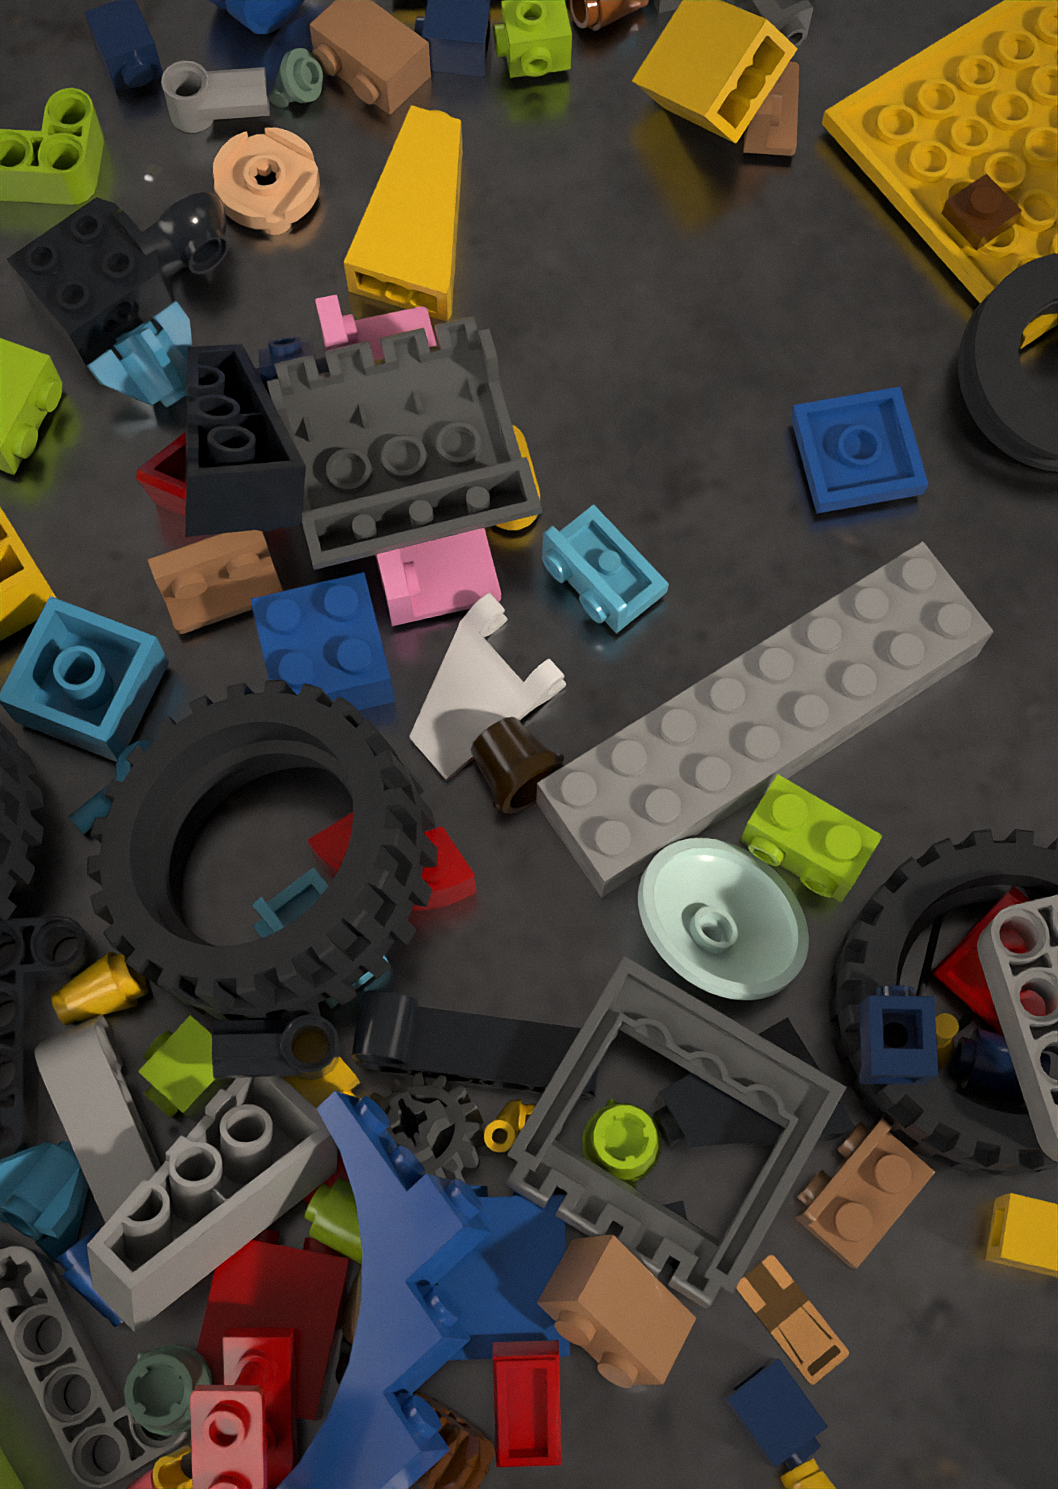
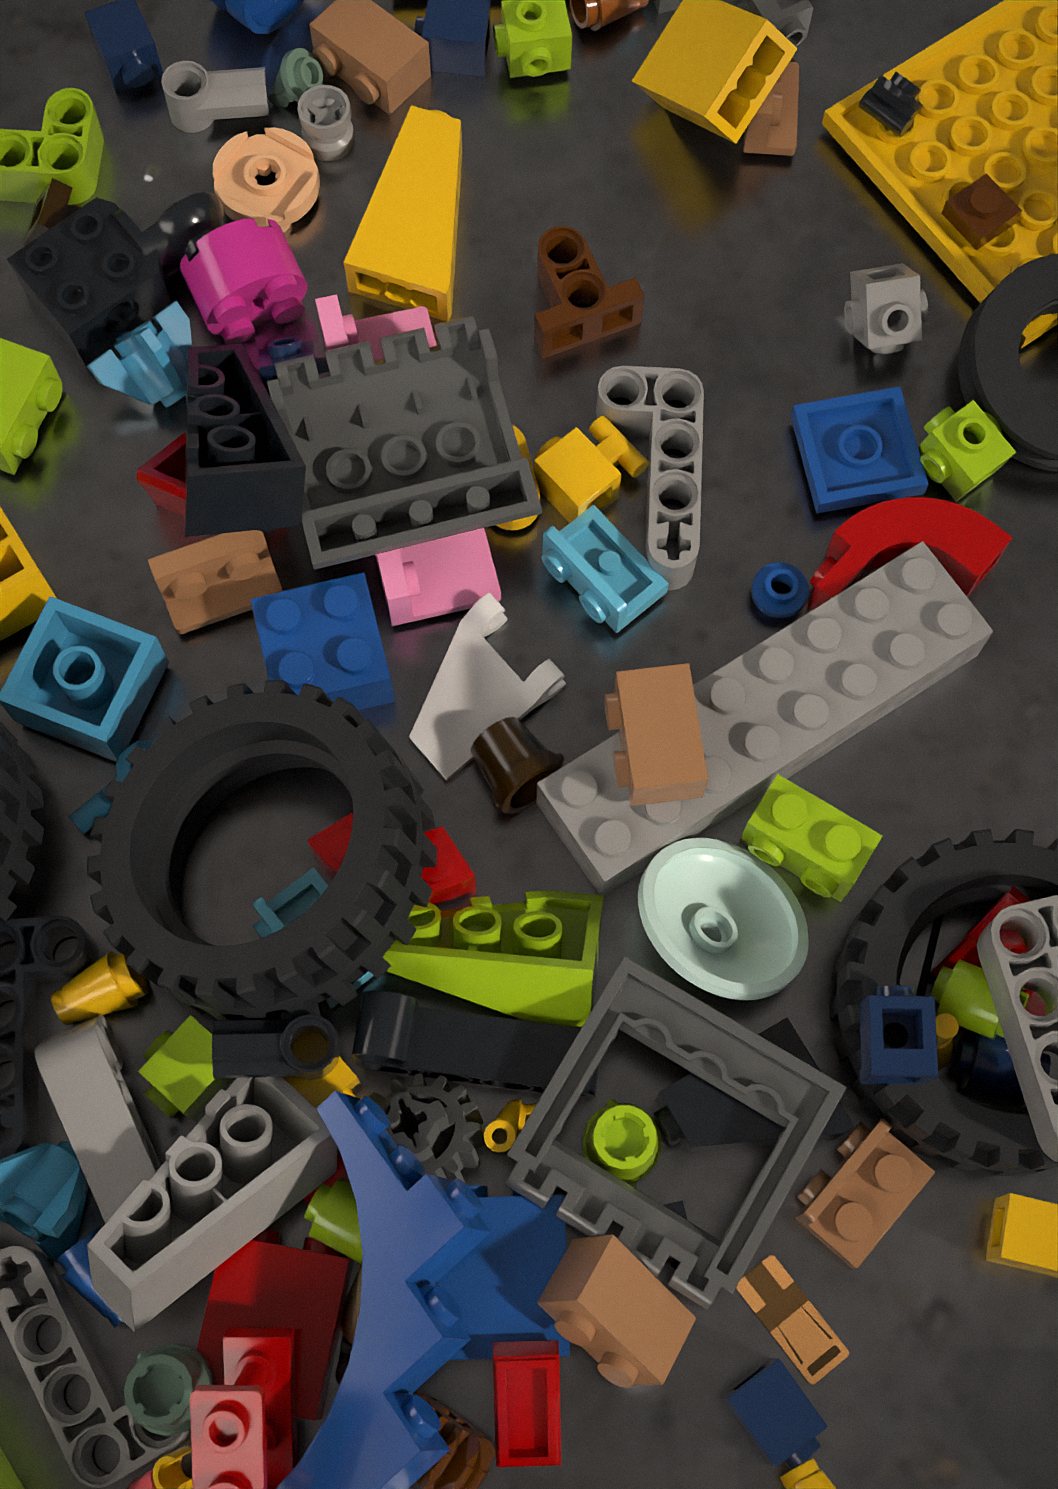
none -> dark brown tile [23,178,81,246]
none -> dark pink brick [180,218,308,345]
none -> light grey wheel [297,85,355,161]
none -> lime wedge [382,890,604,1027]
none -> reddish brown tile [534,225,644,359]
none -> yellow brick [534,415,649,523]
none -> light grey beam [596,366,704,590]
none -> medium nougat brick [604,663,708,806]
none -> blue plate [751,562,809,618]
none -> red arch [808,497,1013,611]
none -> light grey brick [844,263,928,354]
none -> black plate [859,72,924,137]
none -> lime brick [918,400,1016,502]
none -> lime brick [930,959,1029,1040]

